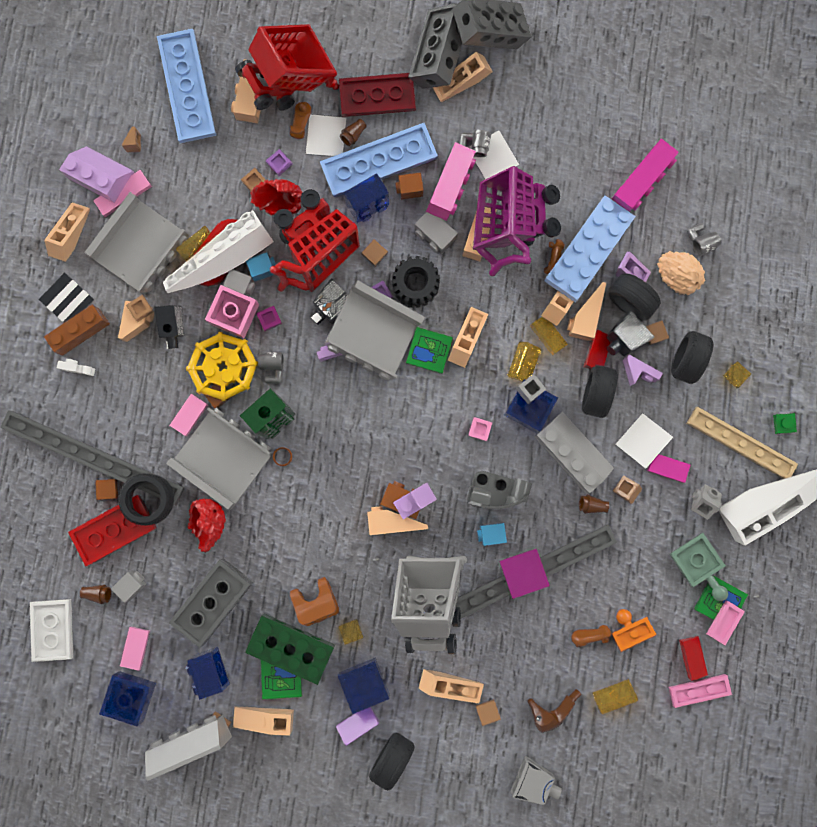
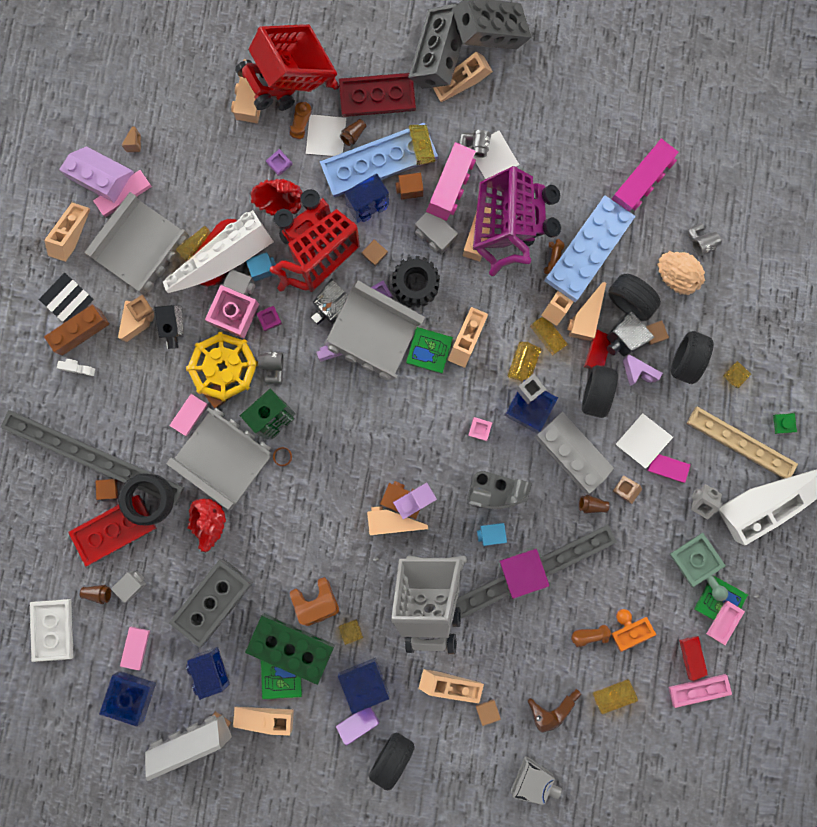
light blue plate [157,29,216,143] -> none
medium nougat tile [241,168,266,191] -> none
lavender slope [616,252,651,282] -> none
none -> clear yellow slope [408,125,435,165]

